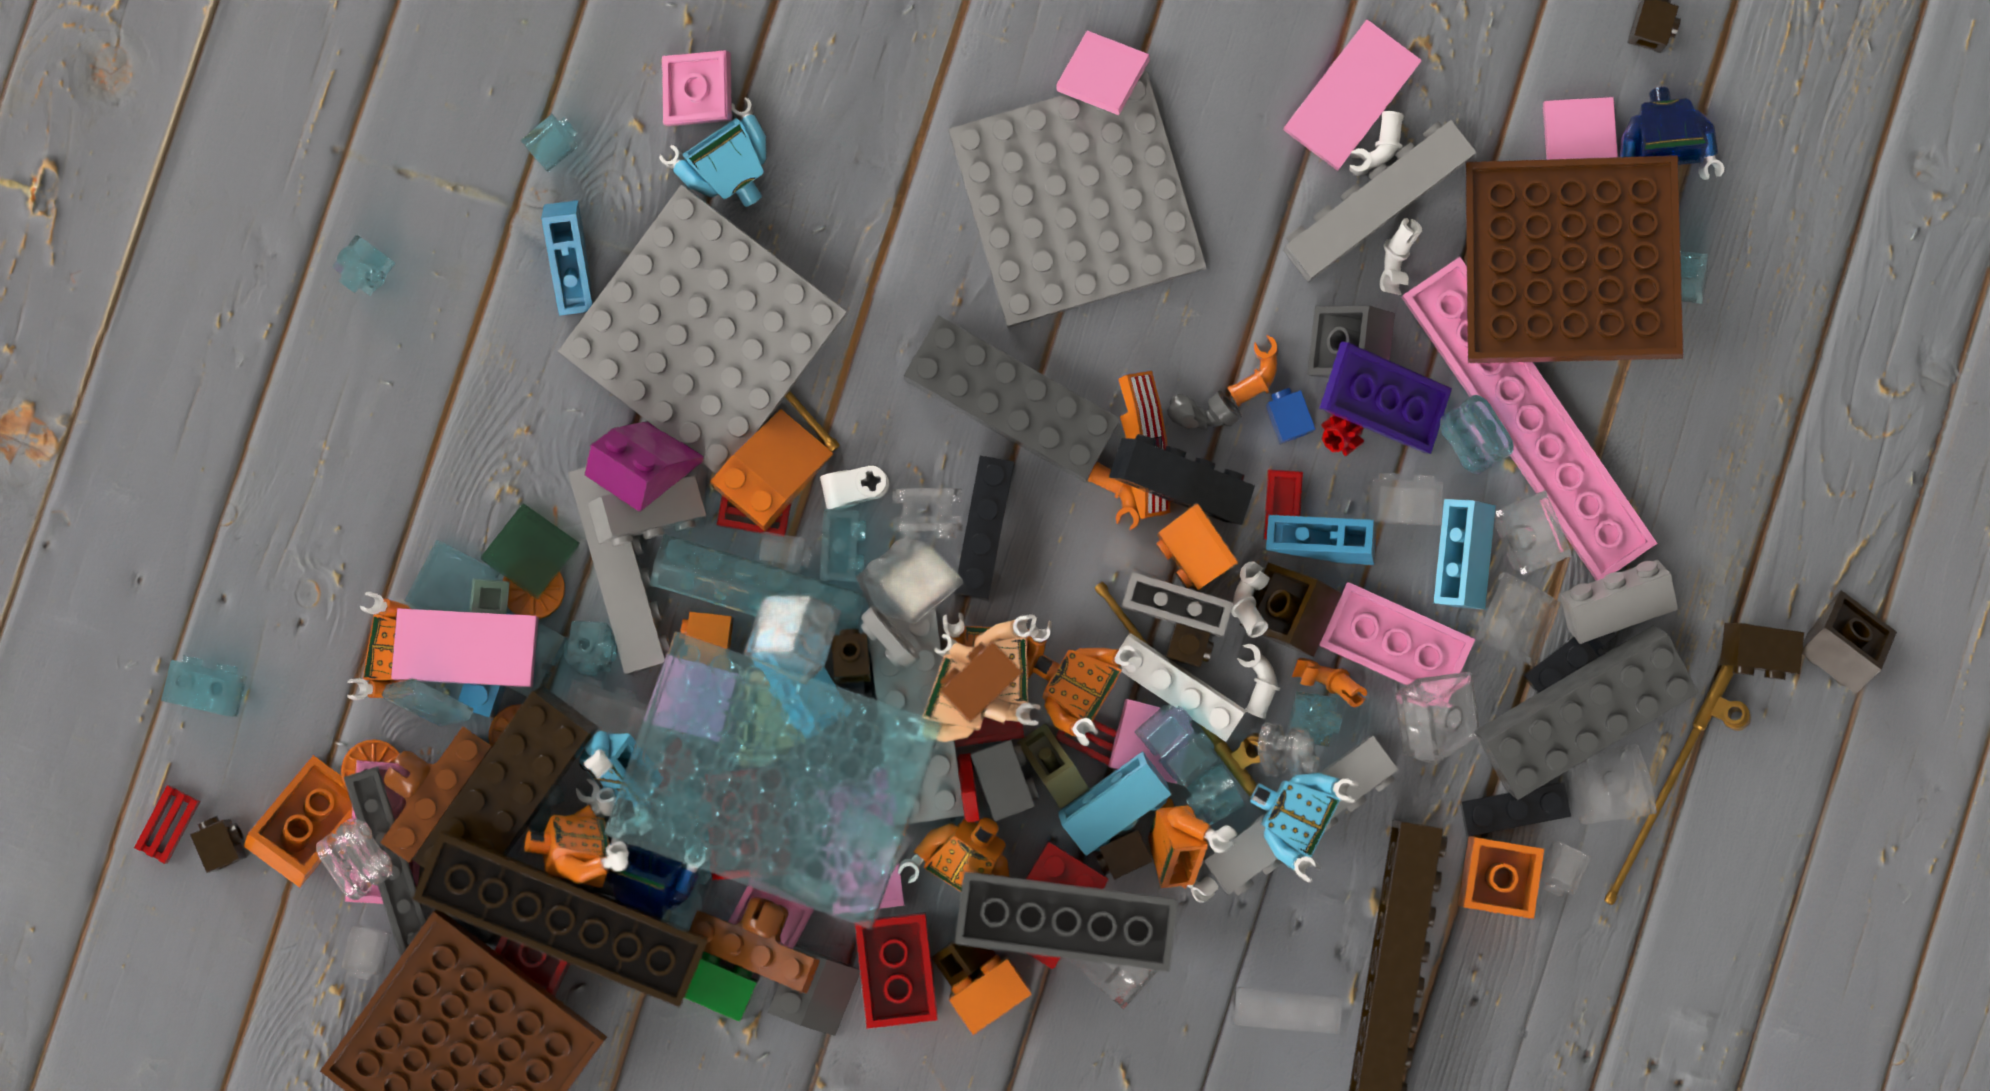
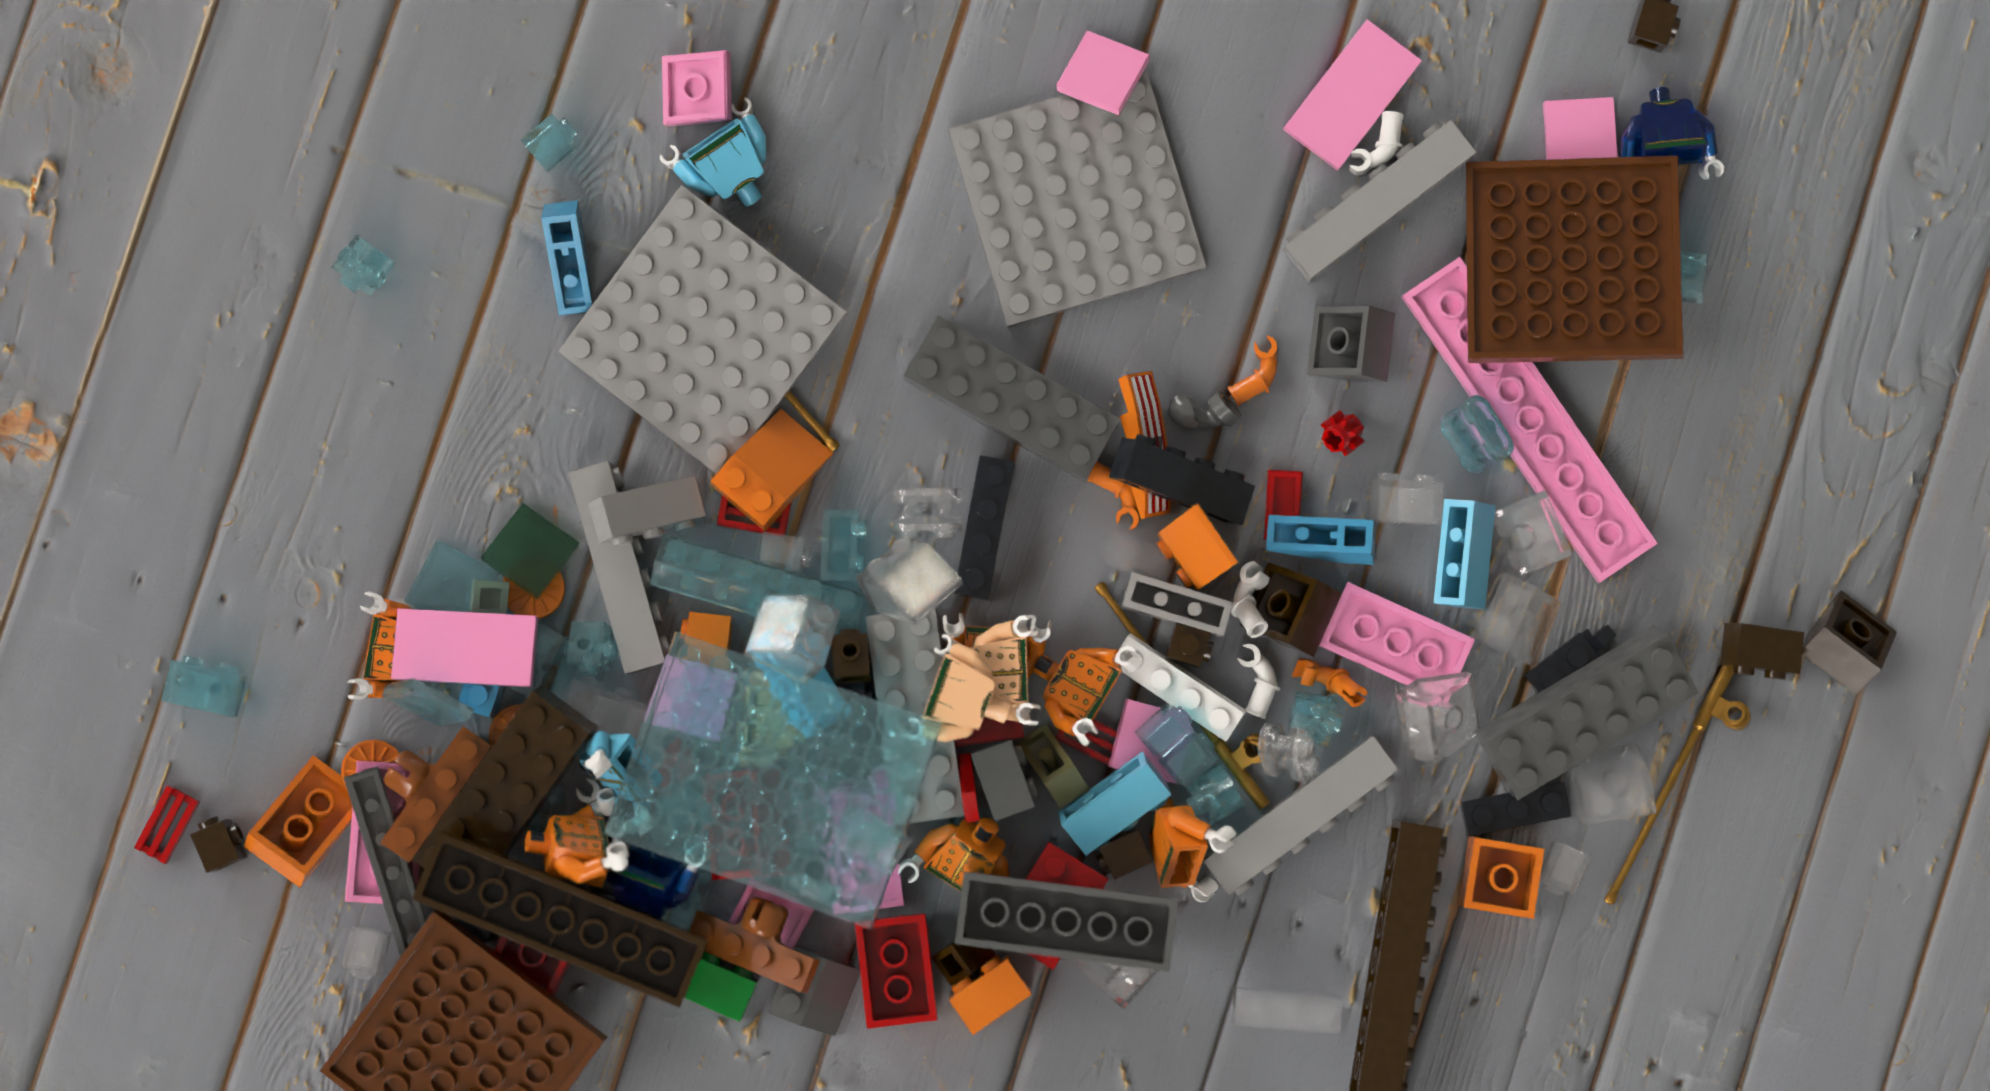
clear brick [316,818,392,900] -> none
magenta slope [584,421,704,512] -> none
white piece [820,466,889,511] -> none
light grey plate [861,606,920,668] -> none
dark orange brick [940,641,1022,724] -> none
medium azure torso [1249,773,1360,882] -> none
blue brick [1266,388,1315,444] -> none
dark purple tile [1319,342,1452,454] -> none
white piece [1380,218,1422,295] -> none
light grey brick [1560,559,1678,644] -> none

